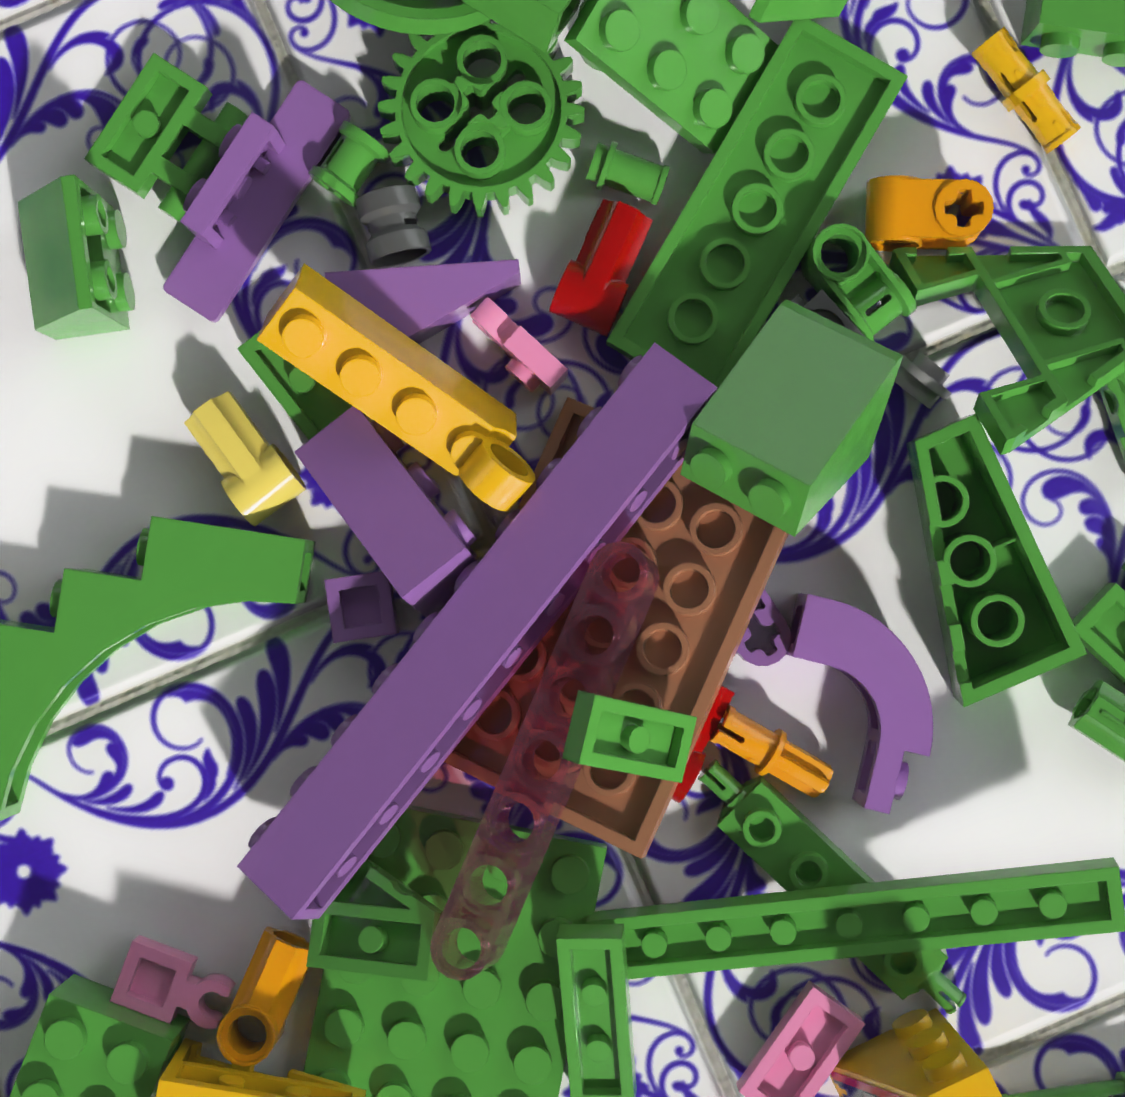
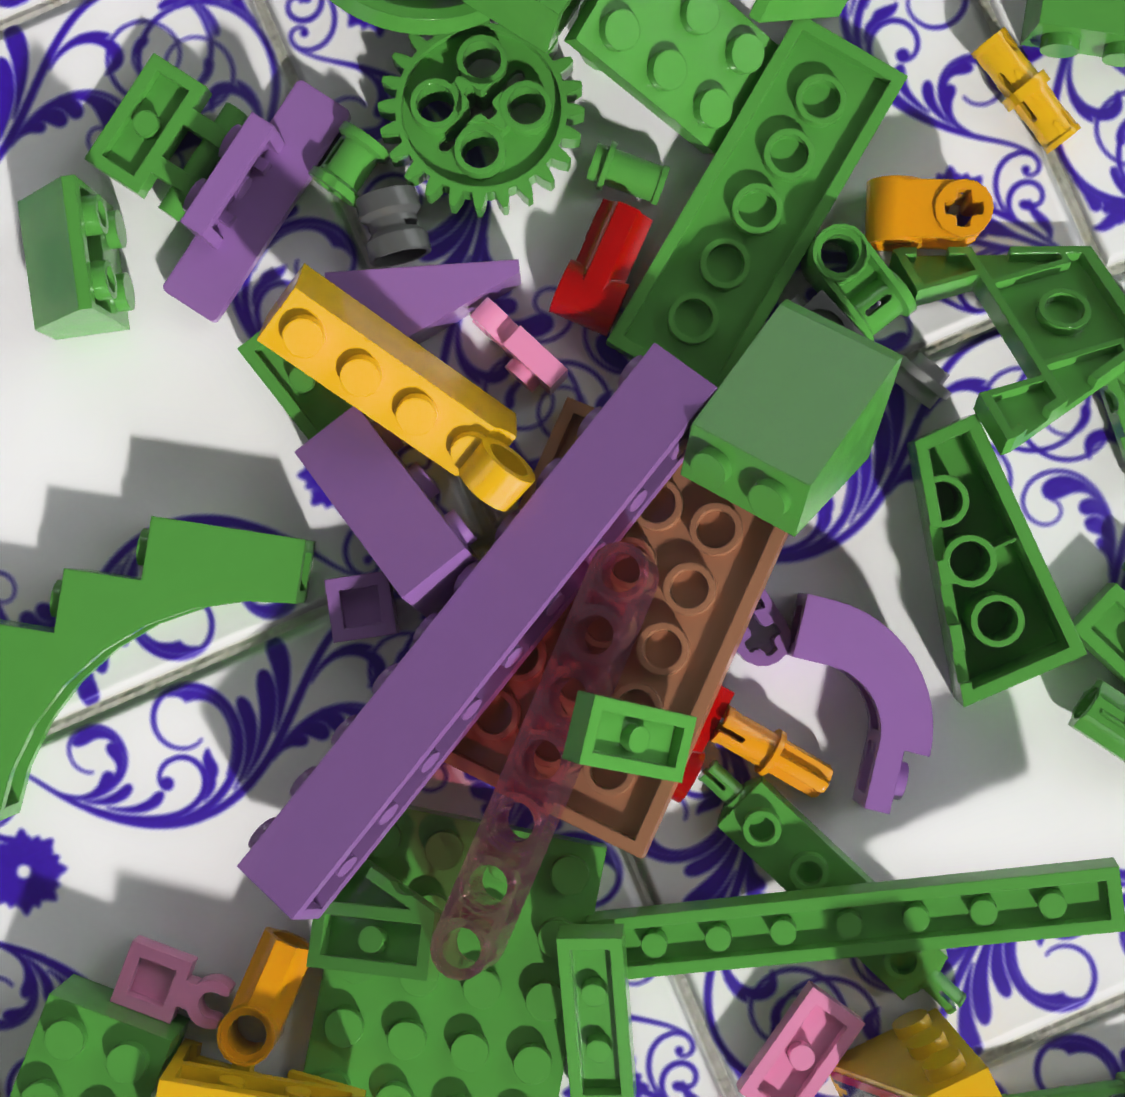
light yellow piece [184,391,307,527] -> none

